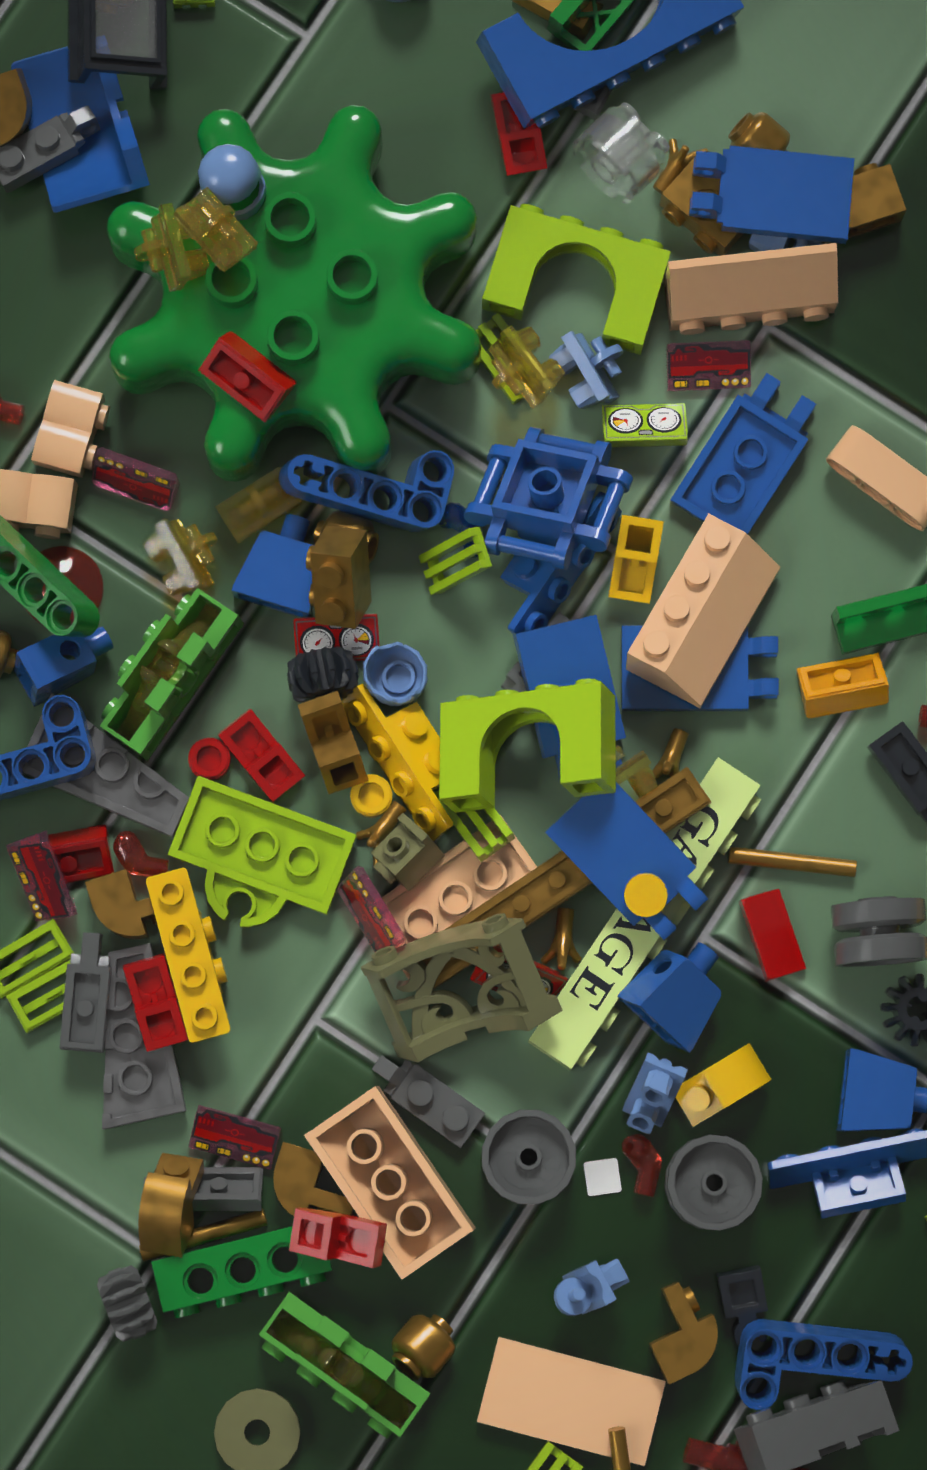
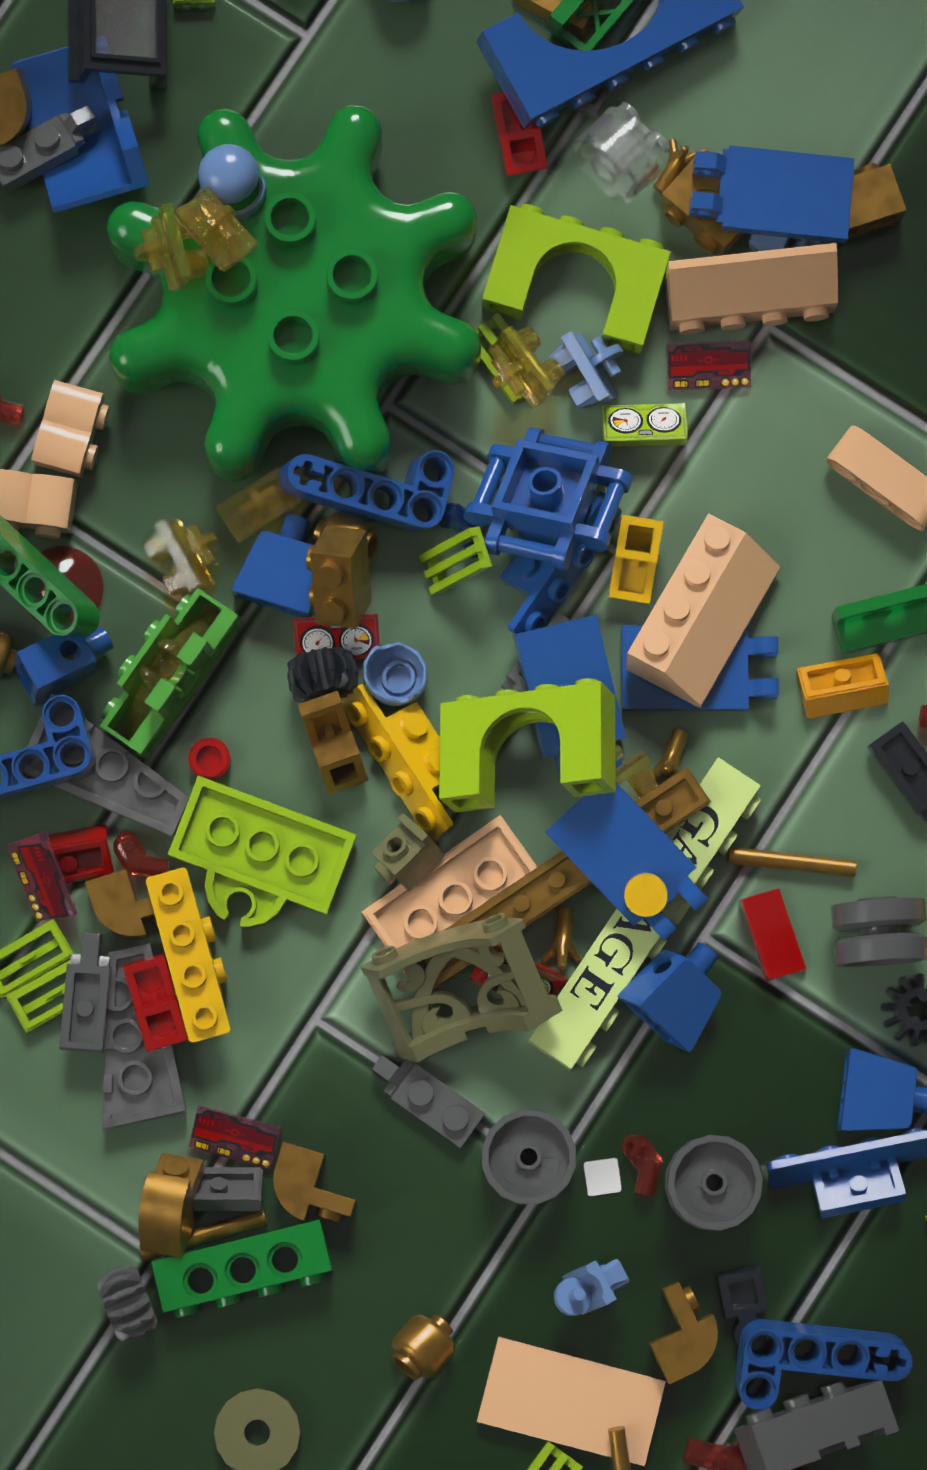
slope [92,447,180,511] -> none
red slope [198,331,297,422] -> none
red slope [217,708,305,802] -> none
piece [259,1292,430,1439] -> none
slope [289,1207,387,1268] -> none
light nougat slope [304,1086,476,1279] -> none
slope [338,866,407,952] -> none
yellow tile [350,774,393,818] -> none
pearl gold bar [356,801,407,866] -> none
lime tile [435,790,515,862] -> none
medium blue hips [622,1052,688,1134] -> none
blue tile [670,373,816,534] -> none
yellow brick [675,1043,772,1127] -> none
pearl gold head [728,112,790,151] -> none

